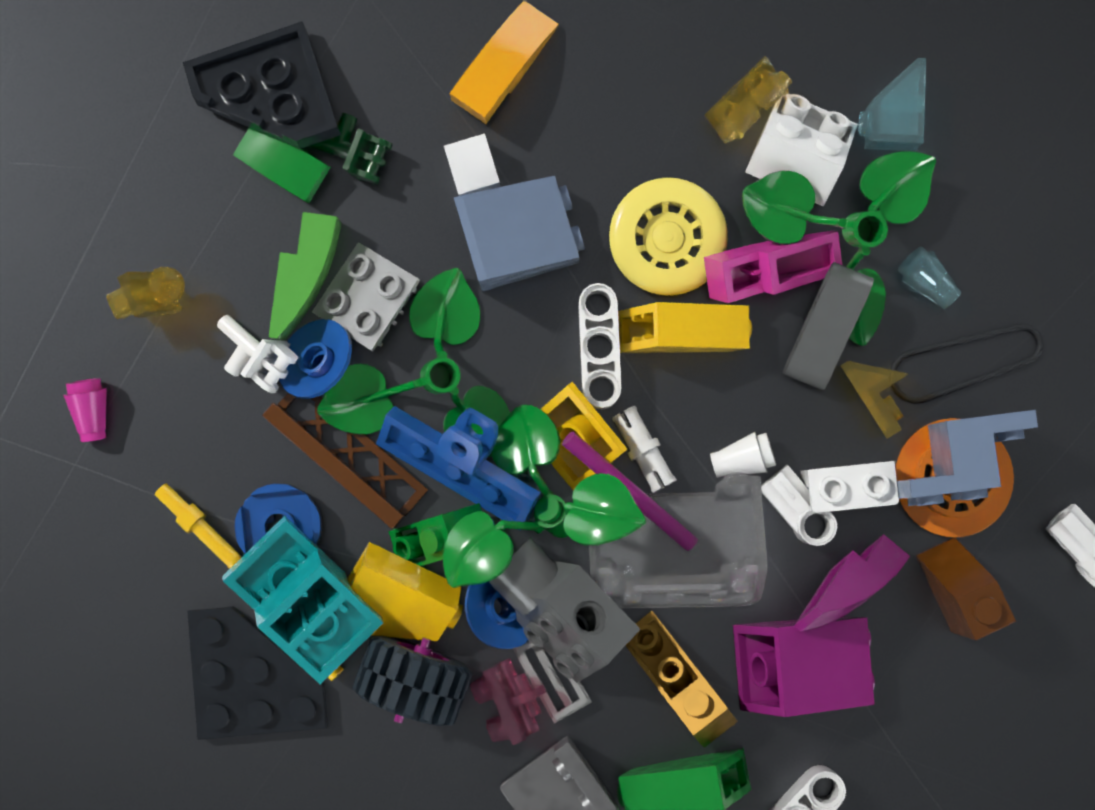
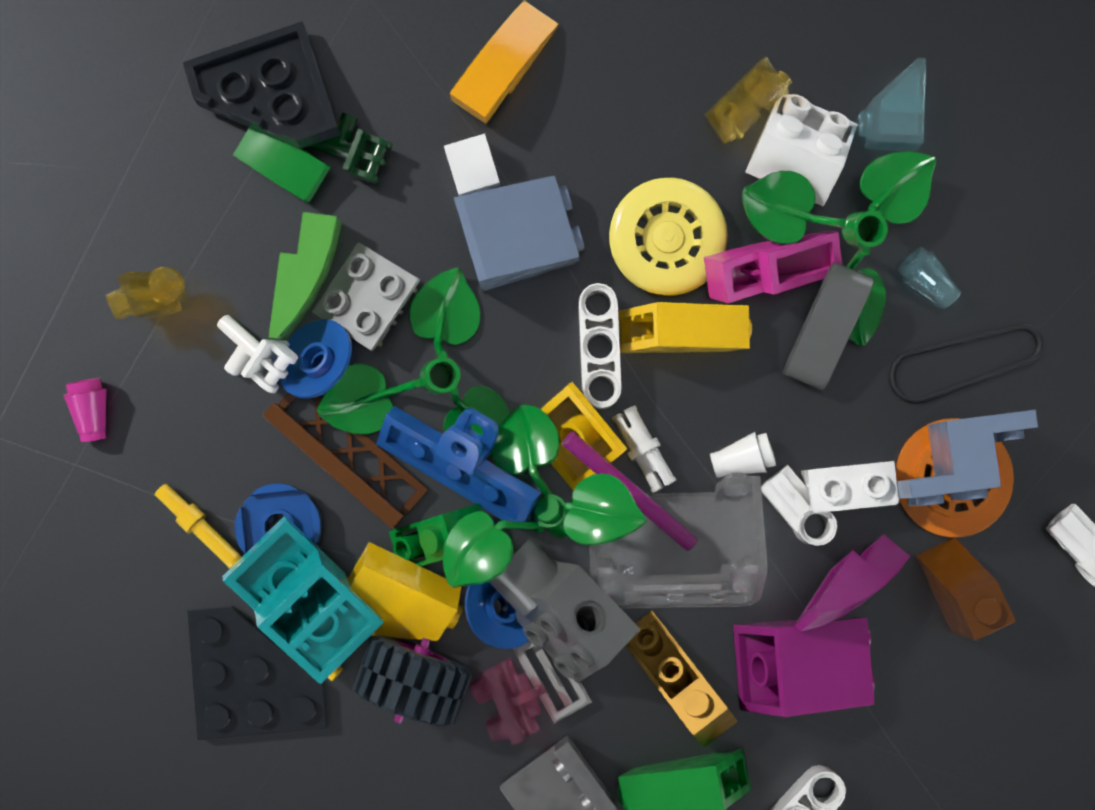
clear yellow slope [840,360,908,439] -> none

